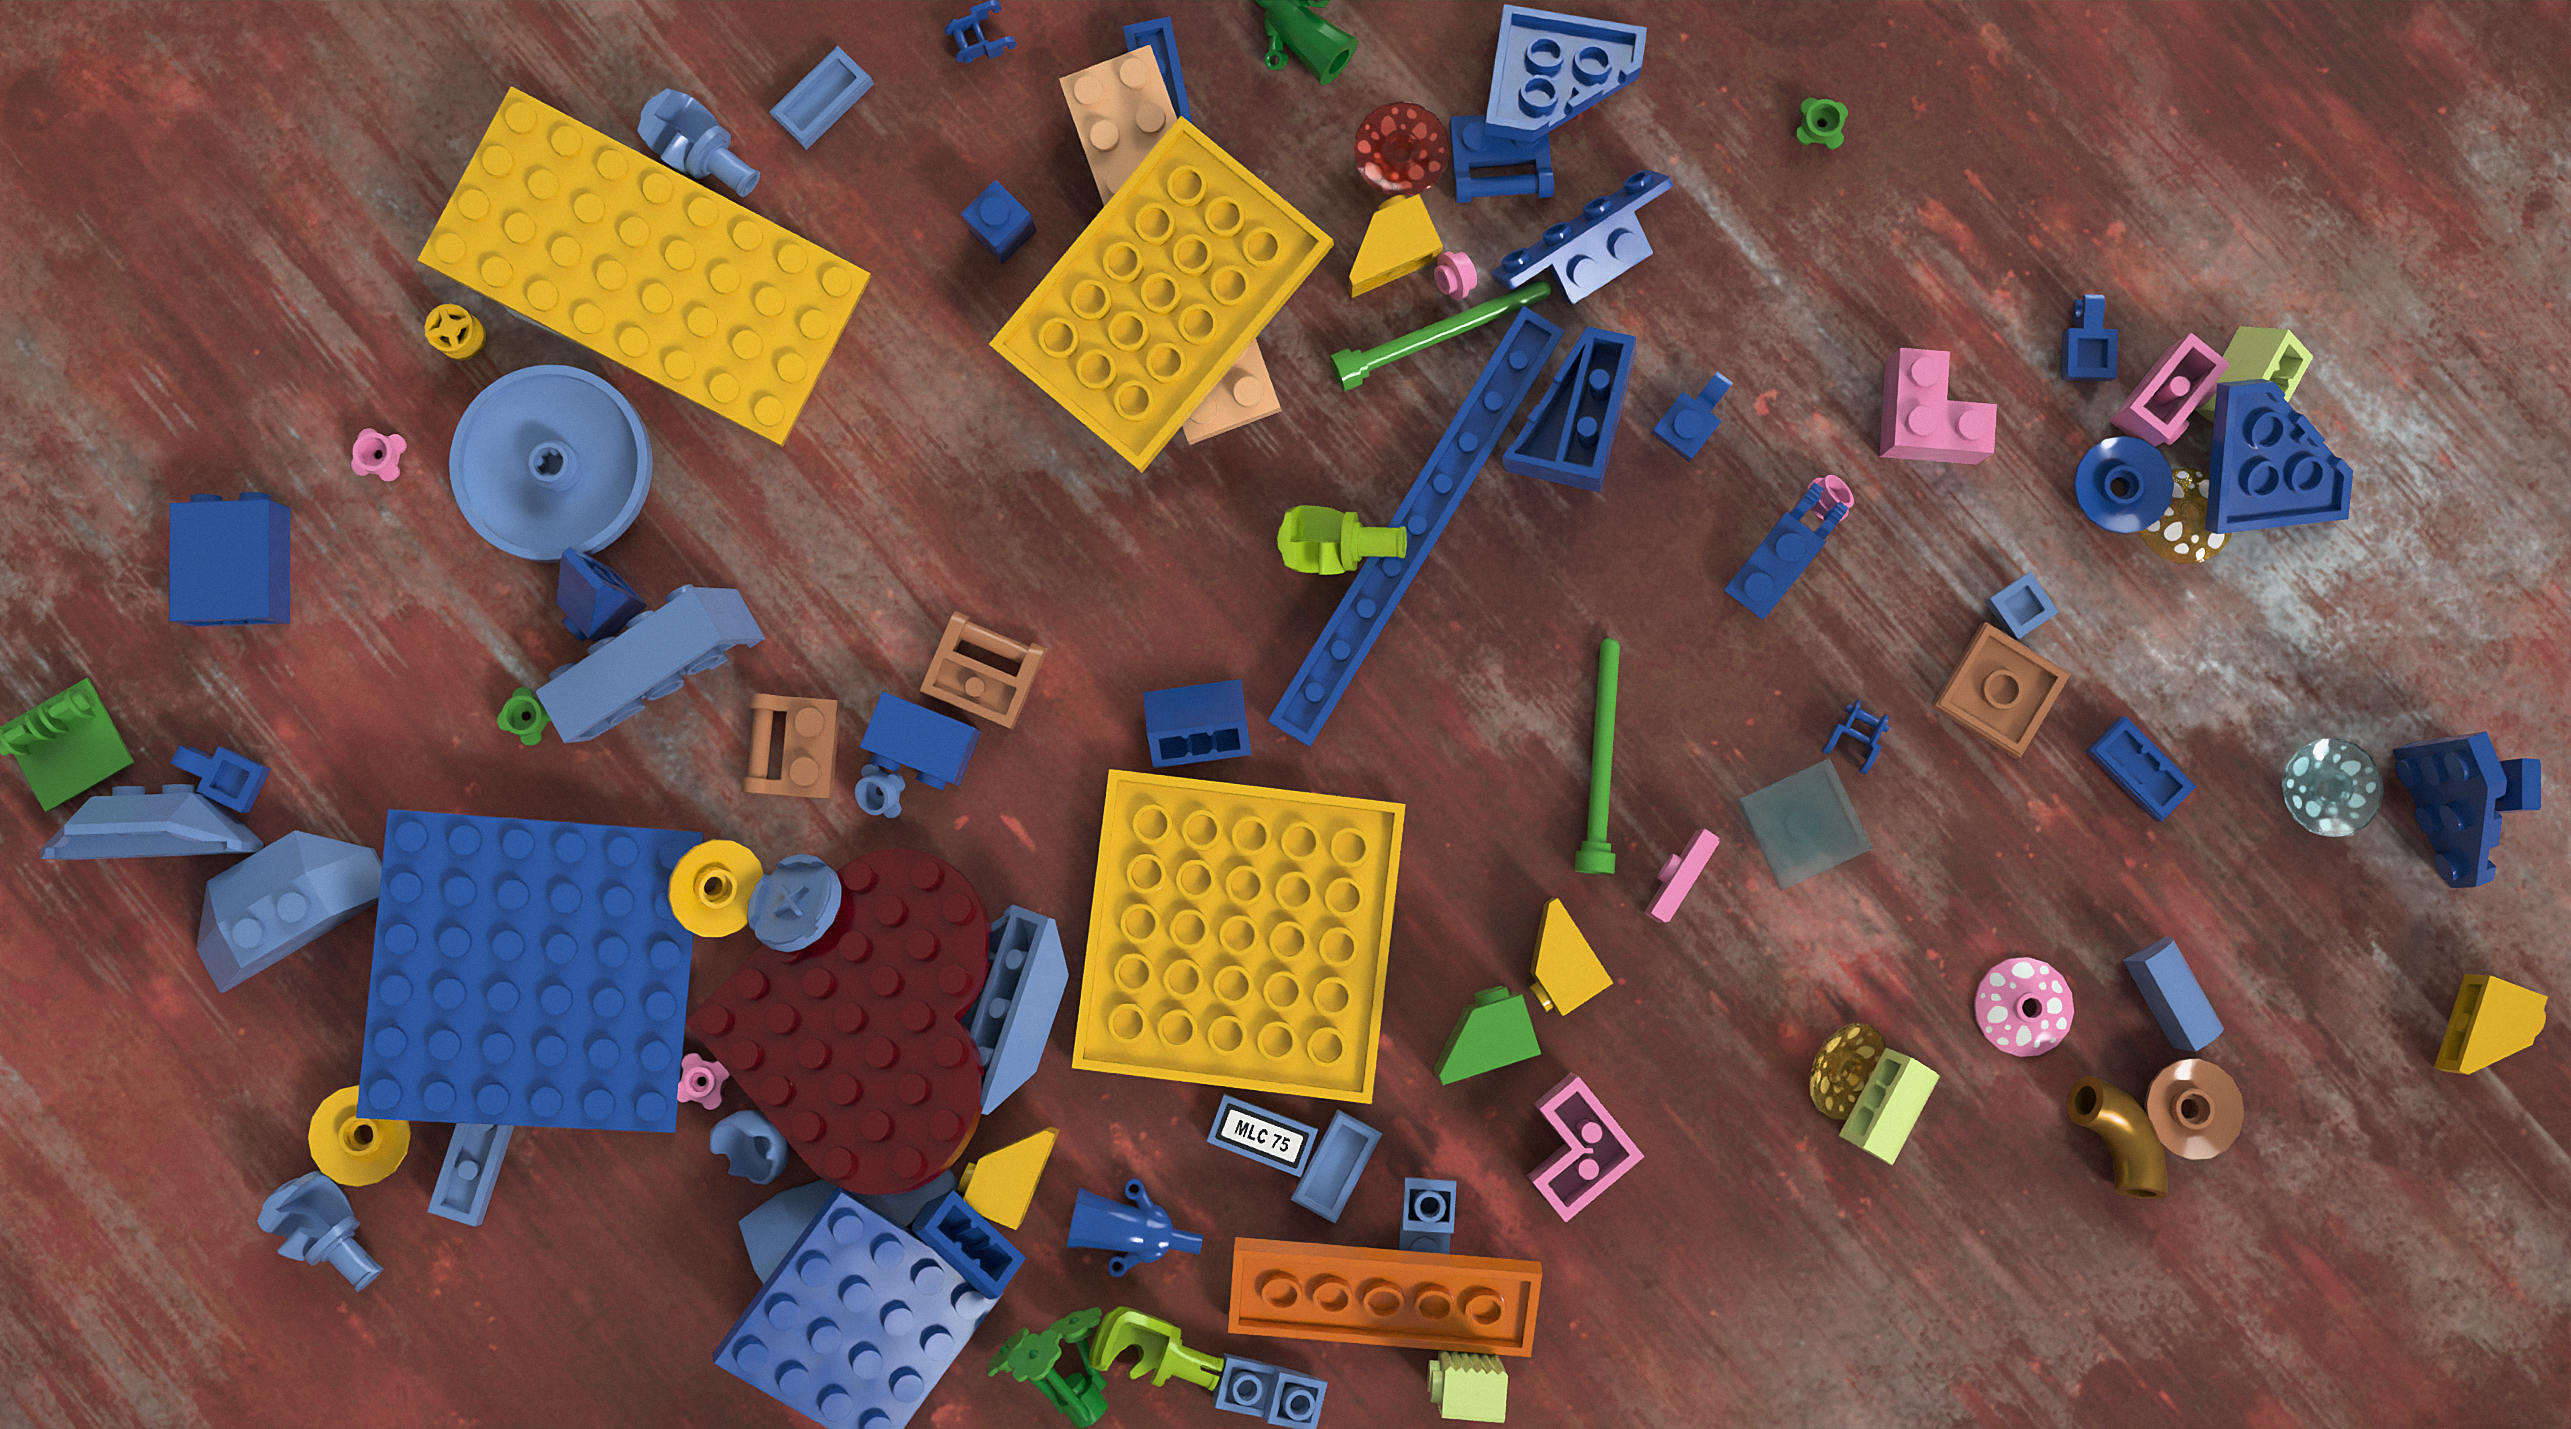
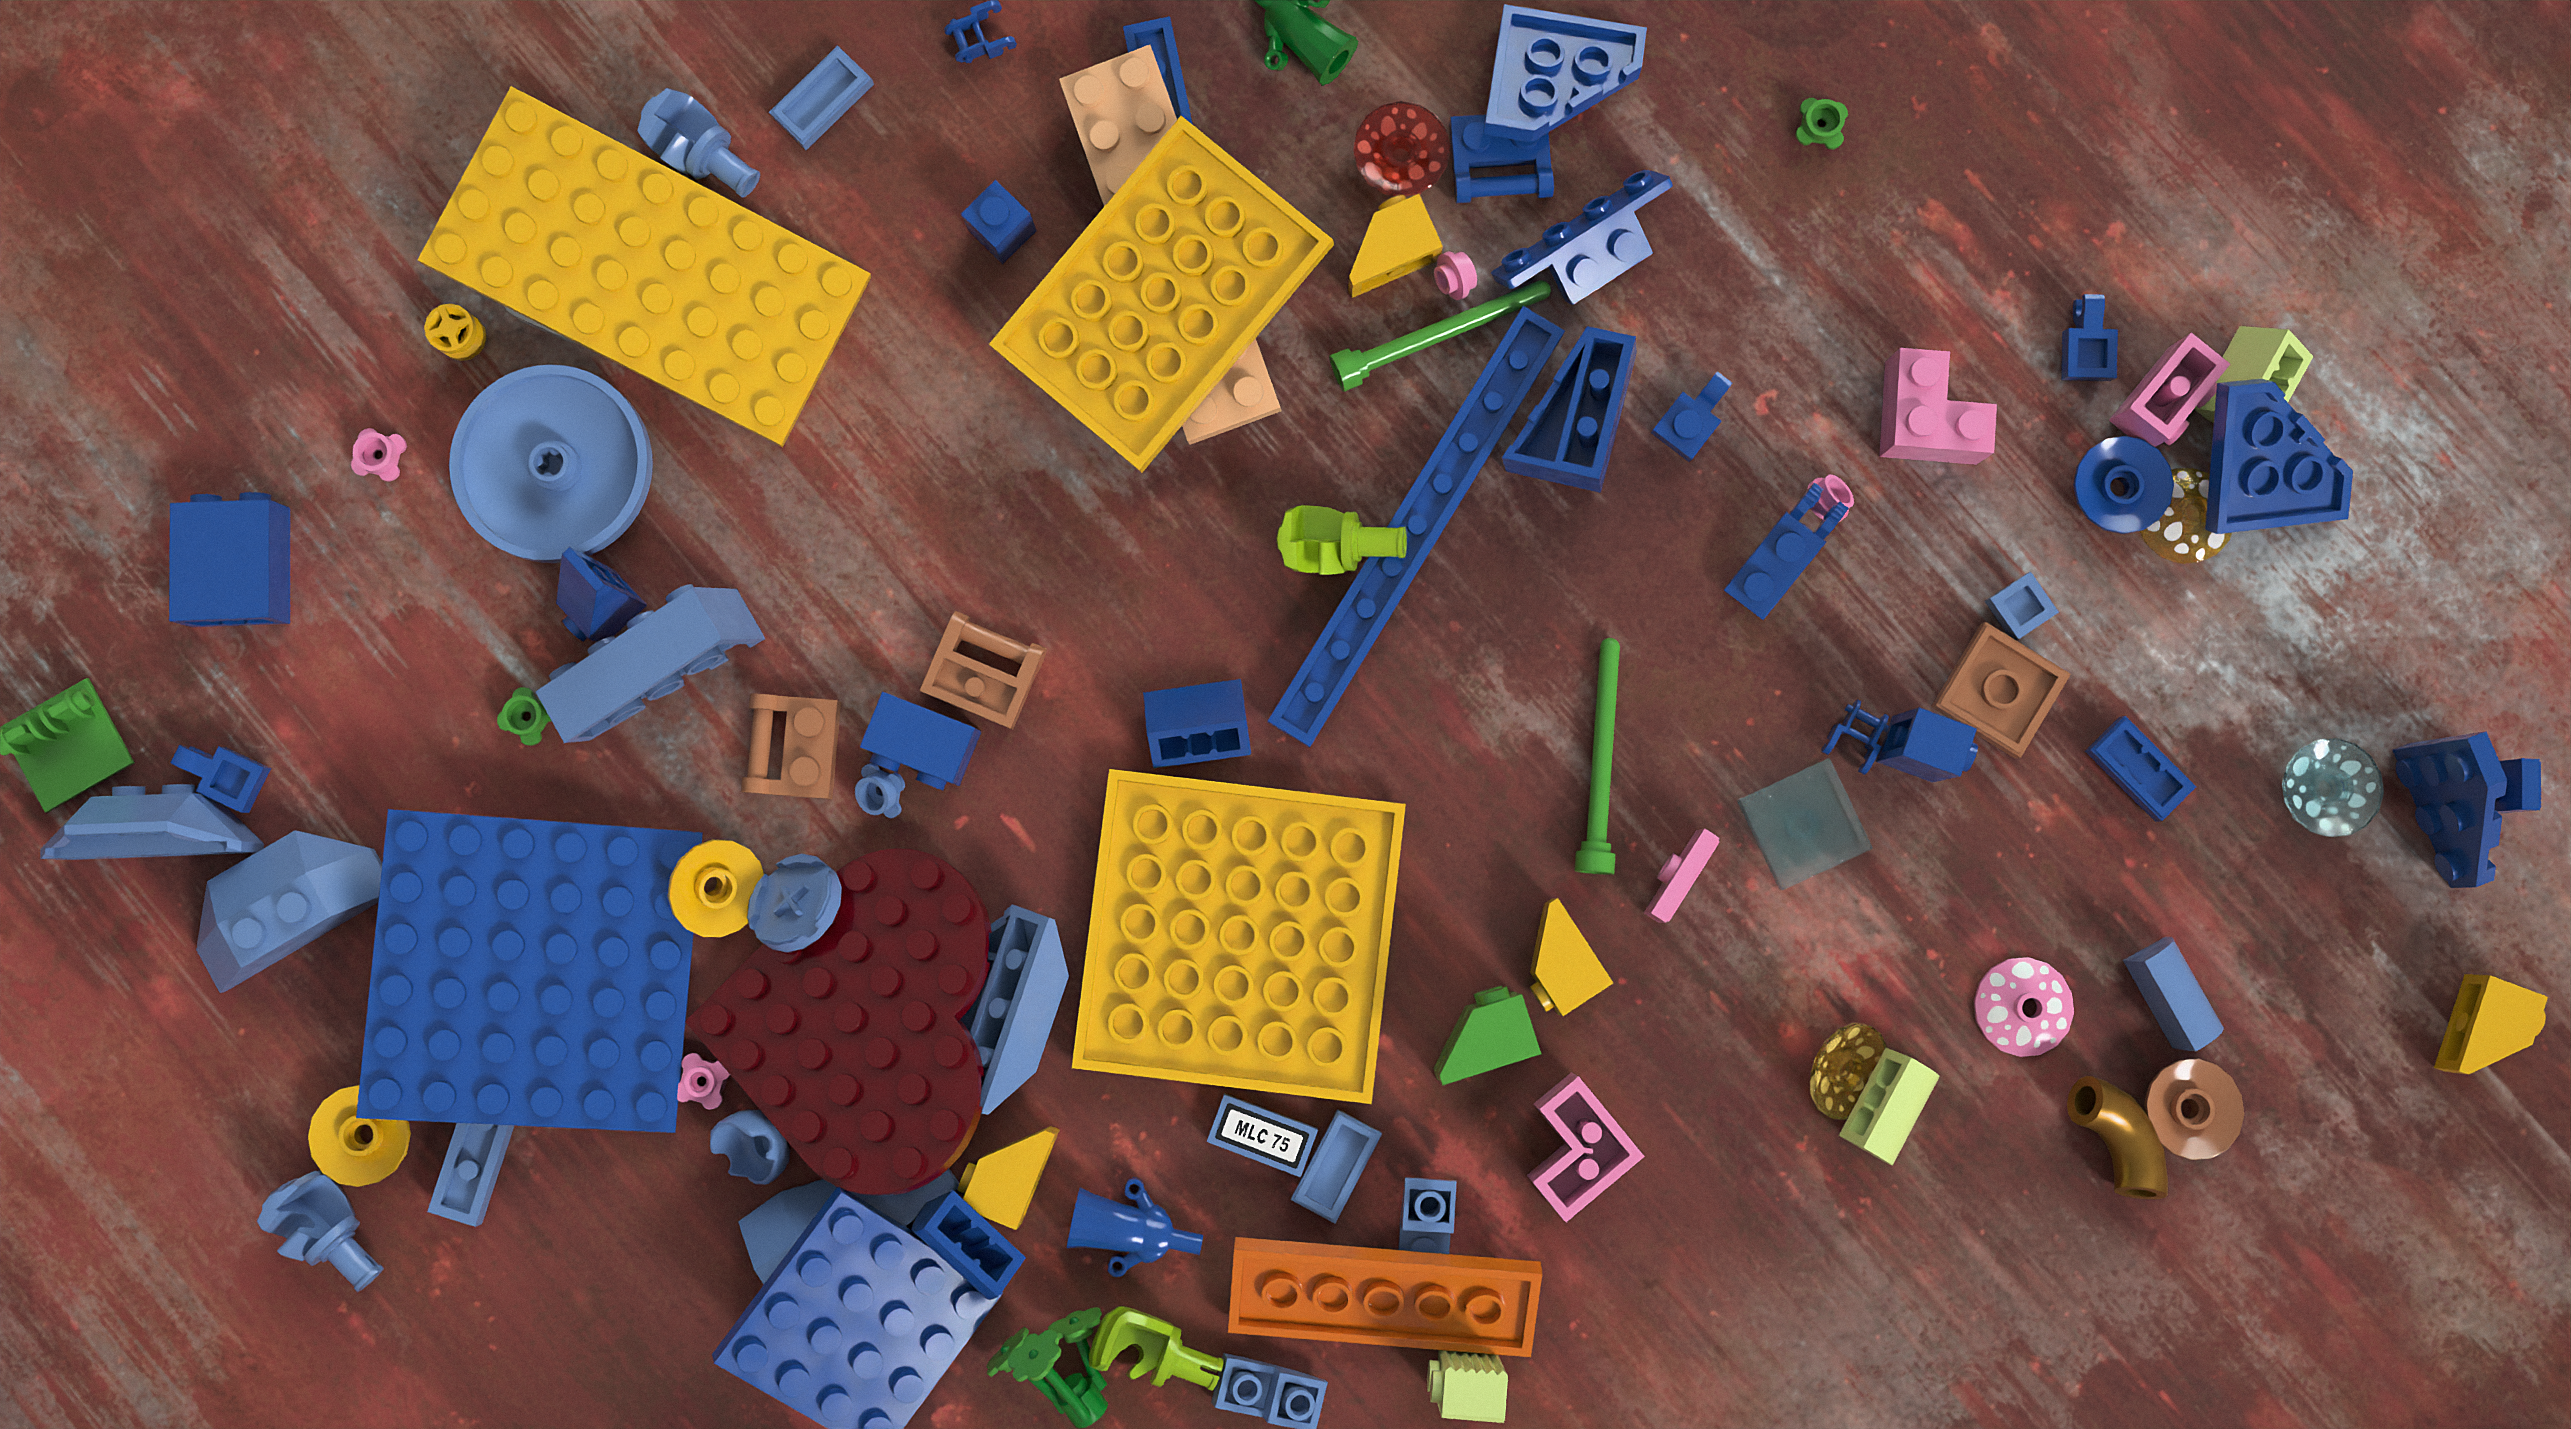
none -> blue brick [1877,707,1978,782]

